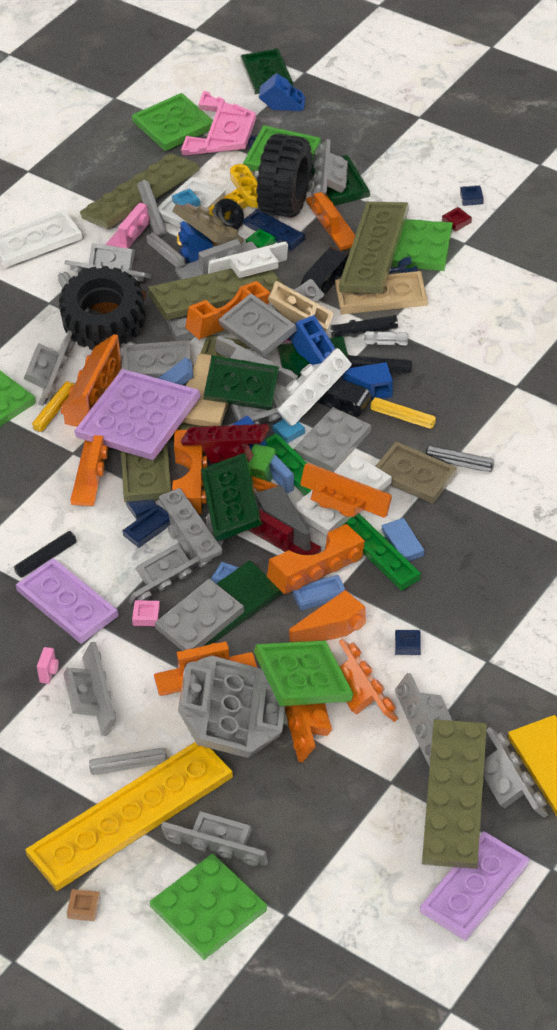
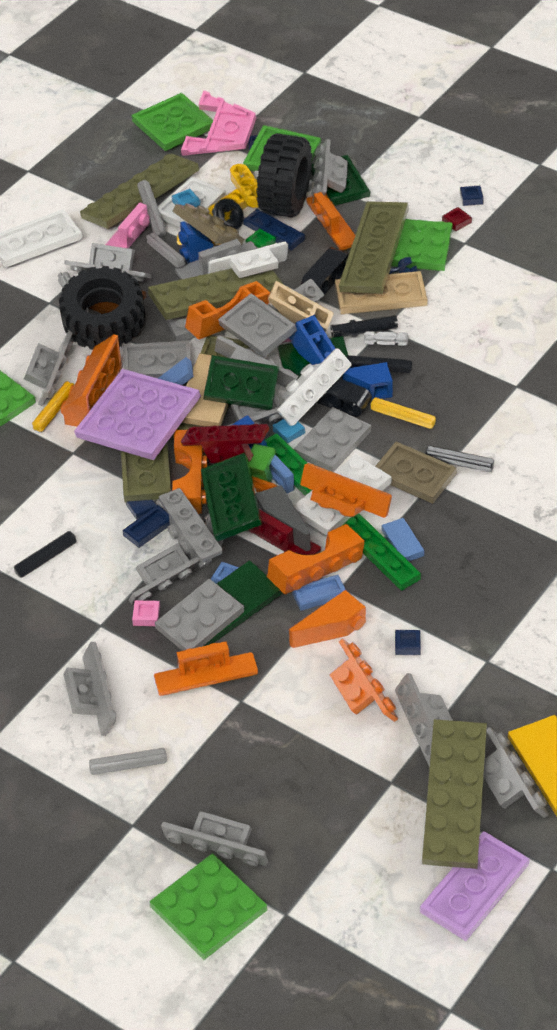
lavender plate [16,558,118,644] -> none
yellow plate [25,742,233,891] -> none
bright pink plate [37,647,59,684] -> none
medium nougat plate [67,889,100,922] -> none
orange bracket [70,435,108,506] -> none
light grey piece [178,656,285,758] -> none
dark green tile [241,48,293,95] -> none
bright green plate [254,640,353,706] -> none
blue slope [259,73,305,111] -> none
orange bracket [285,703,332,762] -> none

